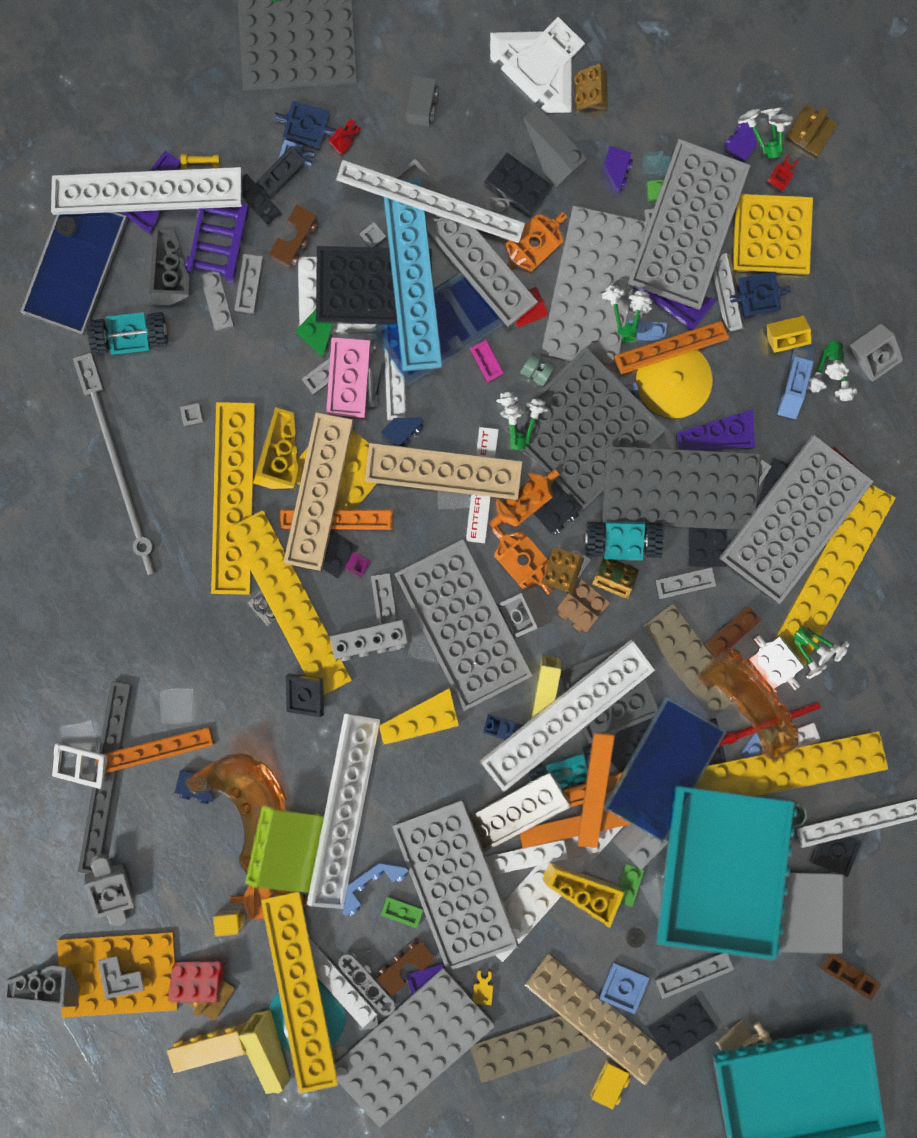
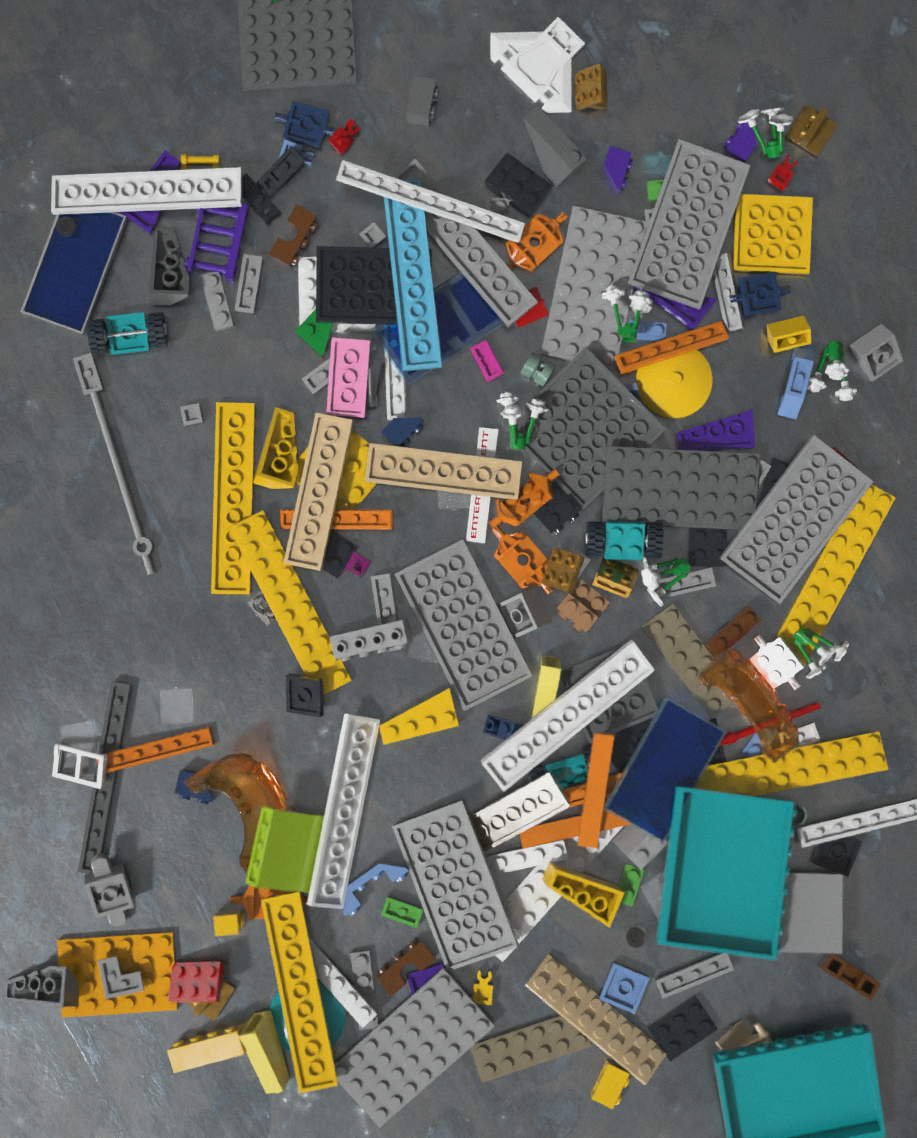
light grey beam [339,953,395,1015] -> none
none -> plant [641,557,690,607]

